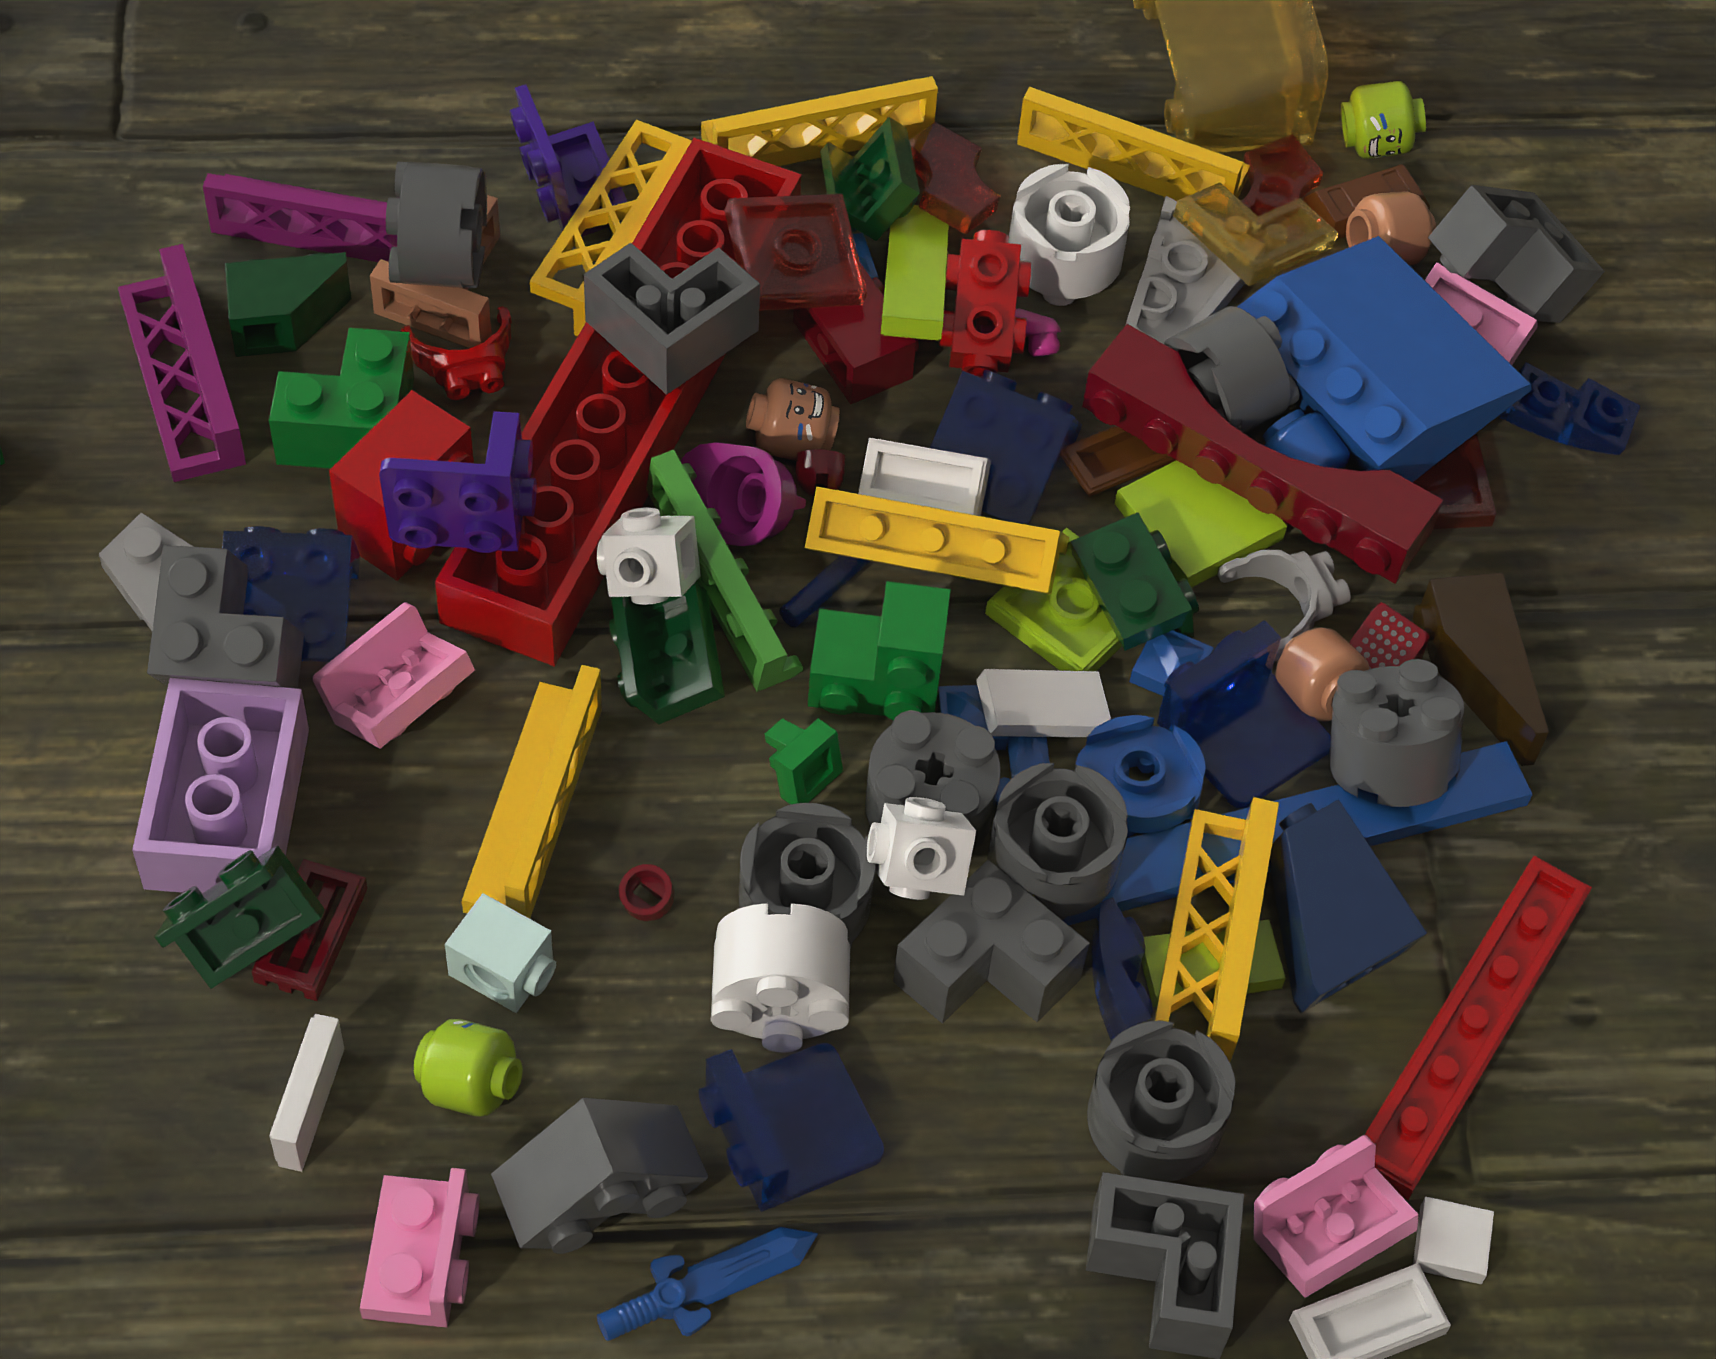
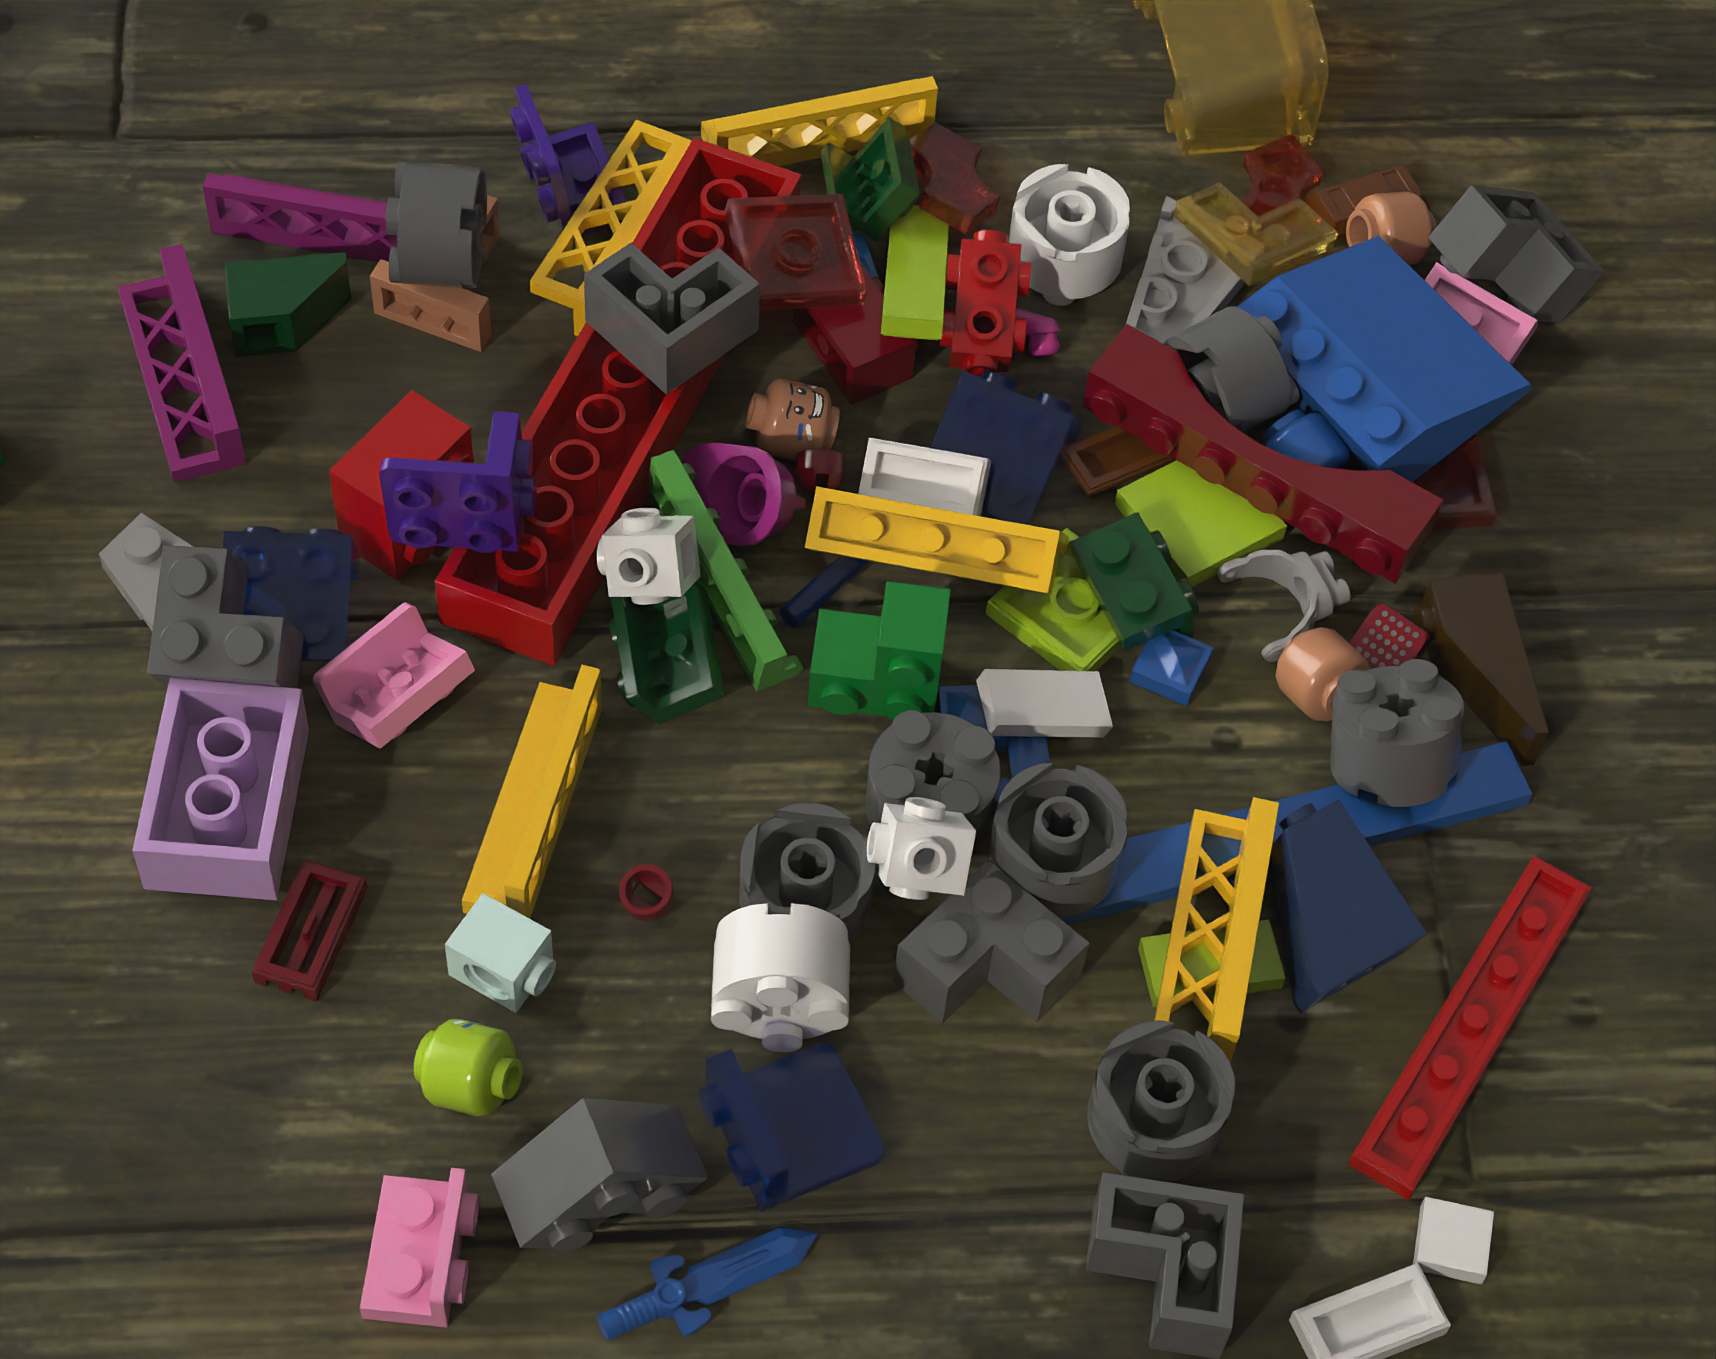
dark green bracket [154,845,325,989] -> none
green brick [269,328,415,469] -> none
white tile [269,1014,344,1172] -> none
red helmet [401,306,512,400] -> none
green tile [764,718,843,804] -> none
yellow fence [1017,87,1250,219] -> none
blue plate [1075,715,1206,837] -> none
clear blue slope [1092,897,1153,1041] -> none
clear blue bracket [1157,620,1331,809] -> none
bright pink bracket [1254,1135,1418,1298] -> none
lime head [1341,81,1426,159] -> none
clear blue slope [1499,362,1640,455] -> none

